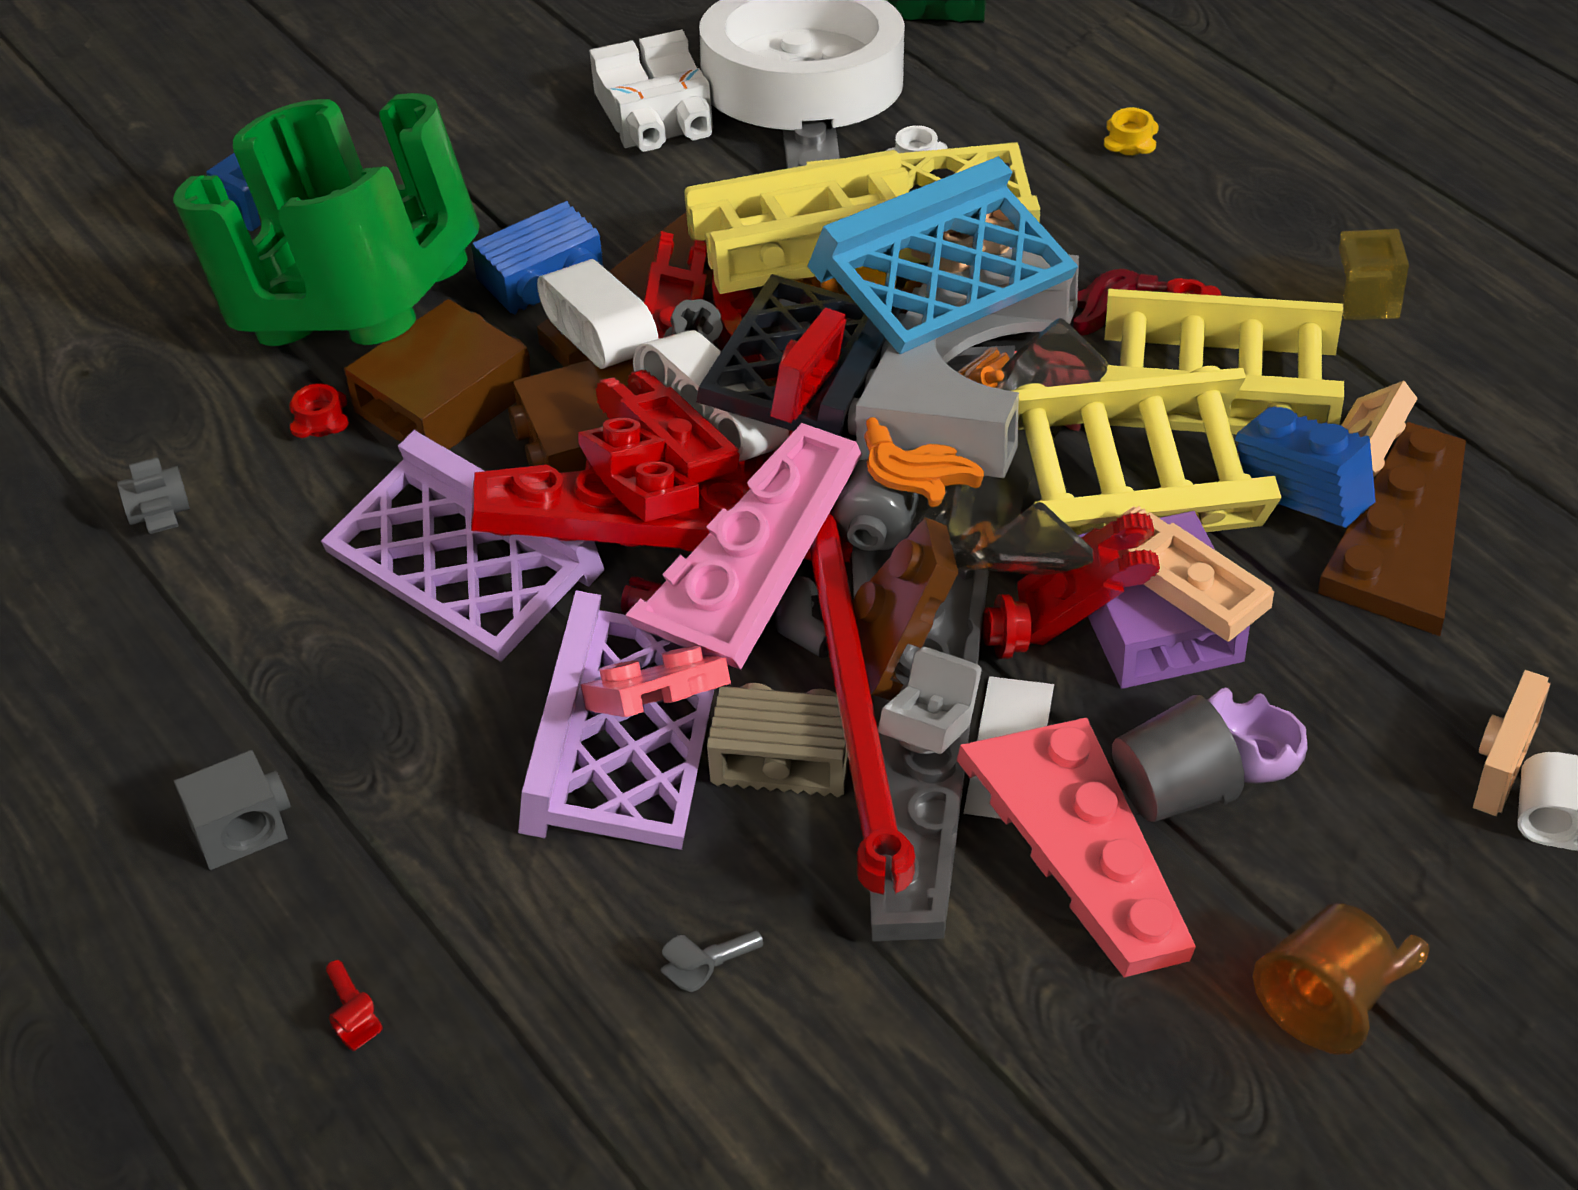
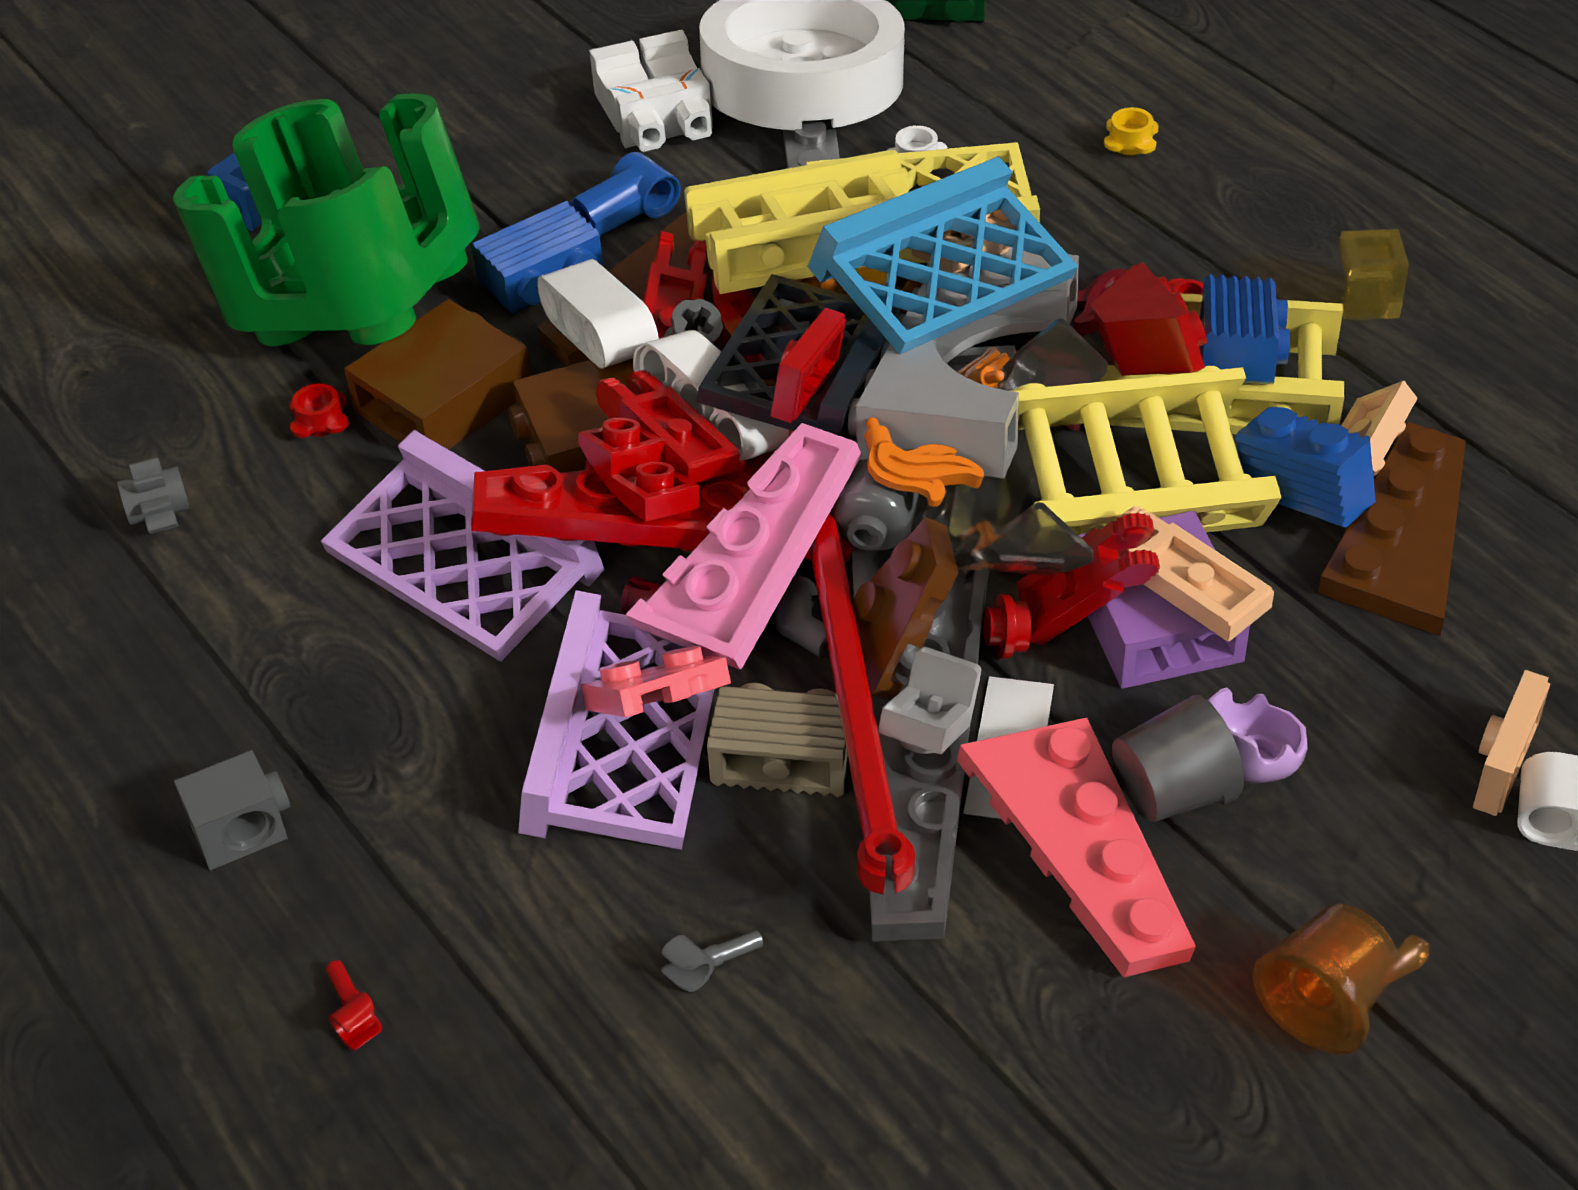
none -> blue piece [568,152,681,237]
none -> red slope [1090,262,1207,376]
none -> blue brick [1200,274,1290,385]

